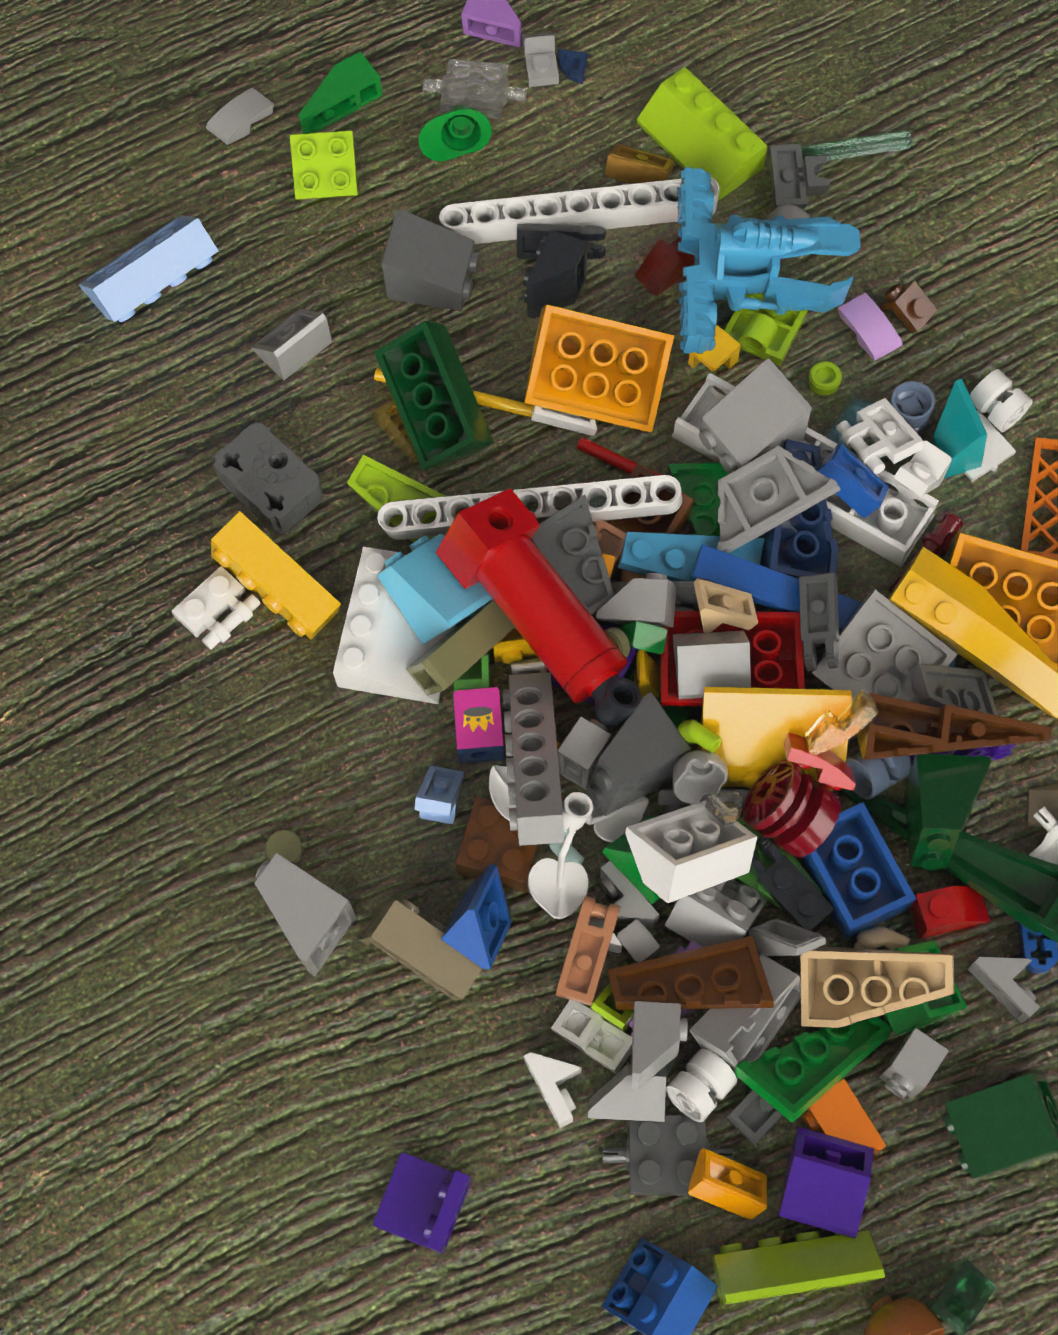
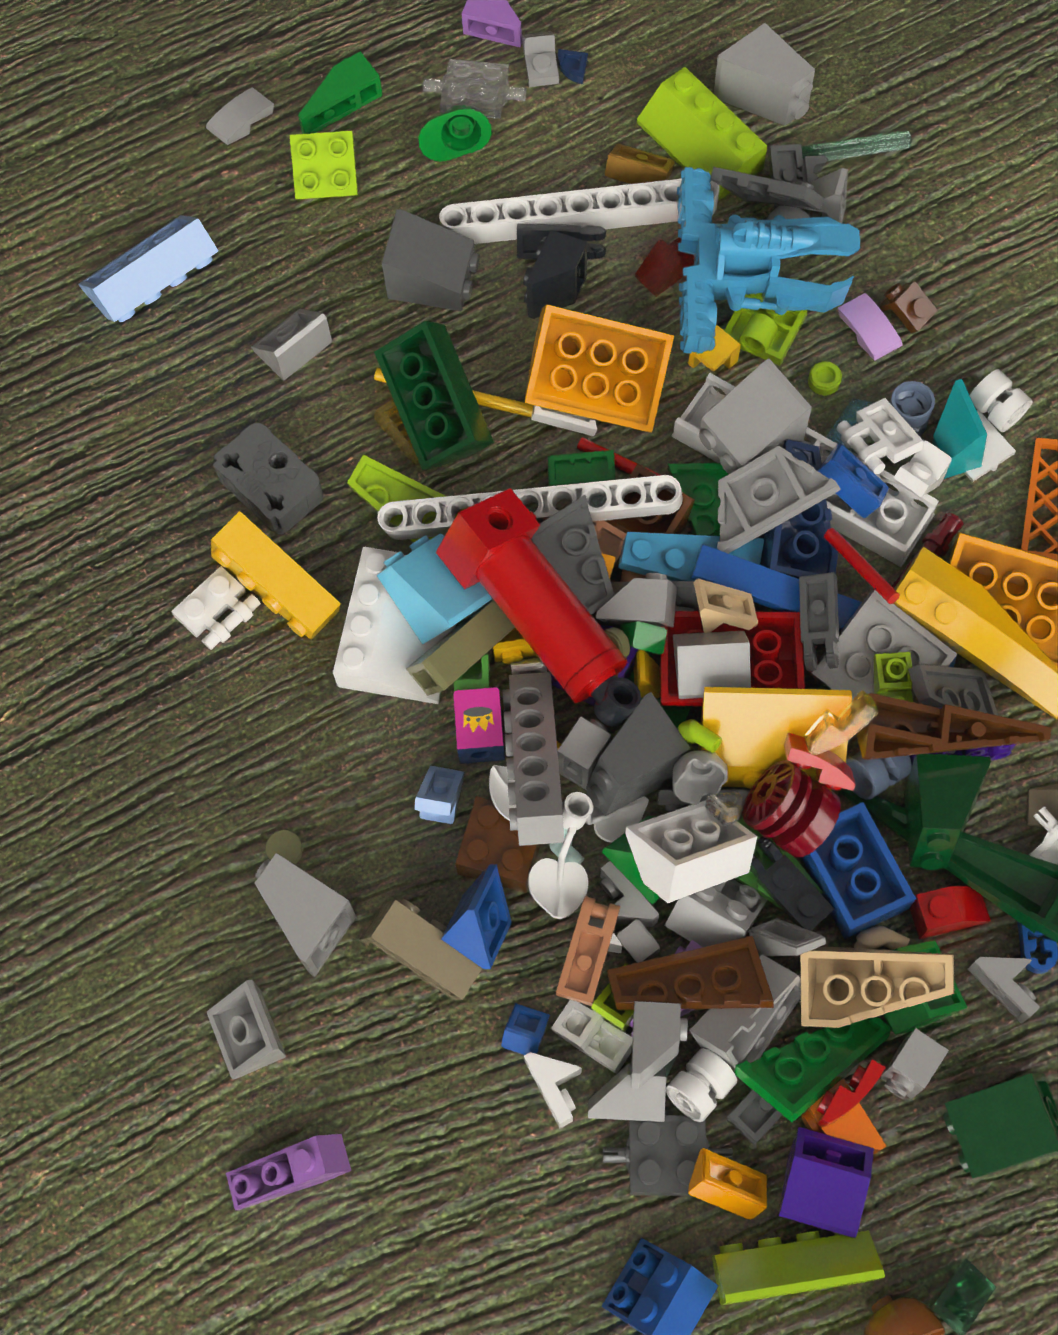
dark purple bracket [373,1153,472,1255] -> none
none -> light grey slope [207,980,286,1080]
none -> medium lavender slope [226,1134,351,1211]
none -> blue slope [501,1003,550,1055]
none -> green plate [547,450,616,486]
none -> dark grey wing [711,167,824,210]
none -> light grey slope [714,23,815,126]
none -> light grey slope [804,168,848,224]
none -> red slope [816,1059,886,1128]
none -> red bar [824,528,900,604]
none -> lime slope [874,652,913,702]

